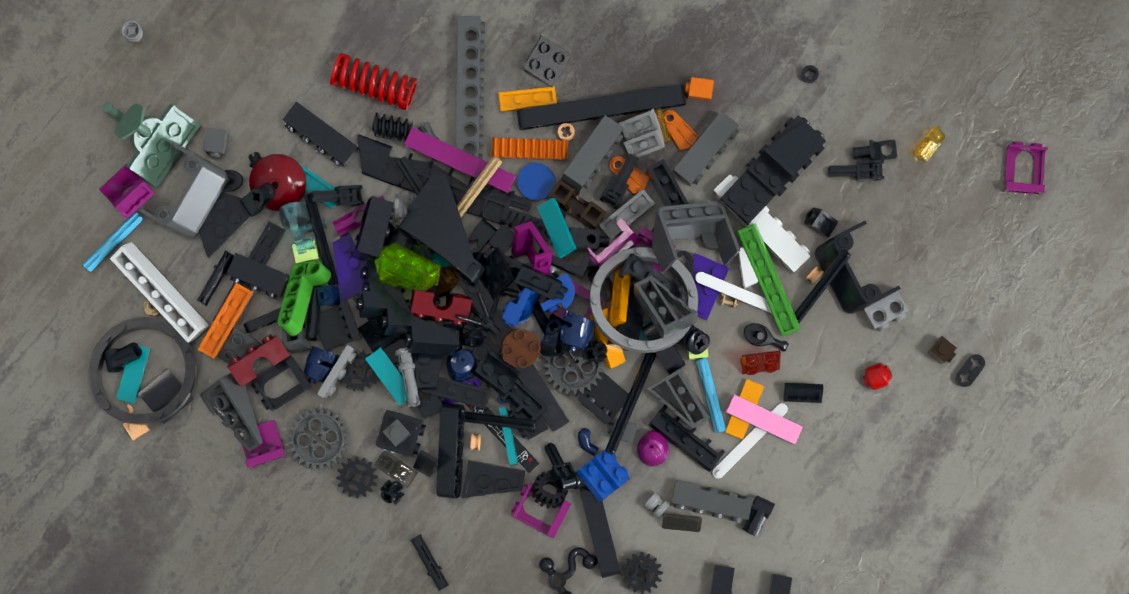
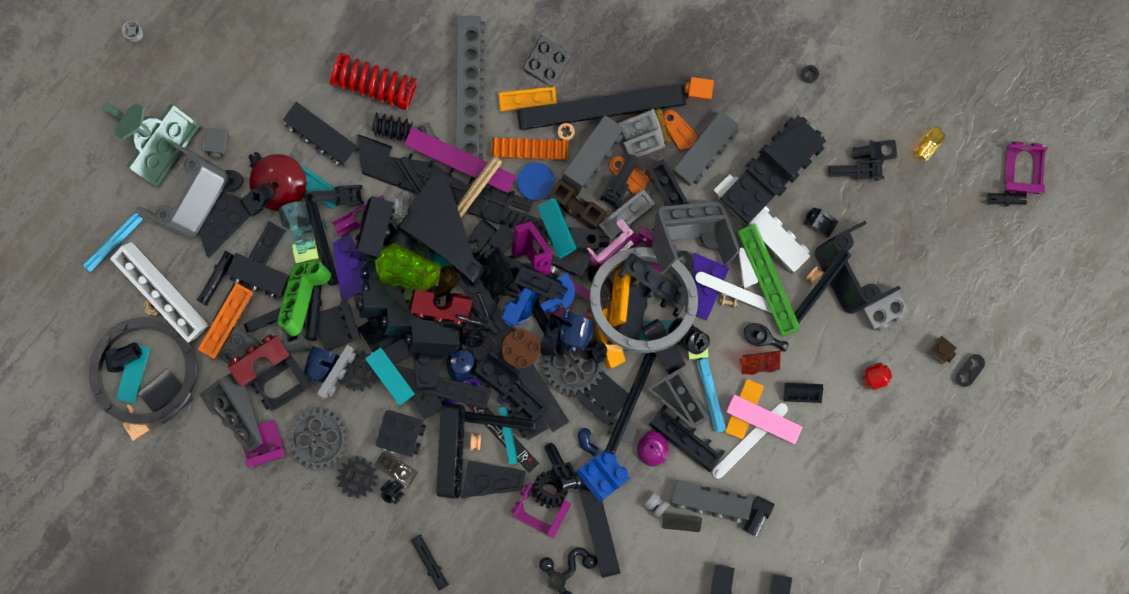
magenta panel [99,163,154,219] -> none
dark blue bracket [317,285,340,306] -> none
dark grey brick [383,419,411,447] -> none
light grey pin [395,348,420,407] -> none
black slope [413,450,438,478] -> none
black gear [621,552,663,594] -> none
dark grey wedge [634,275,698,340] -> none
none -> black pin [988,191,1027,207]

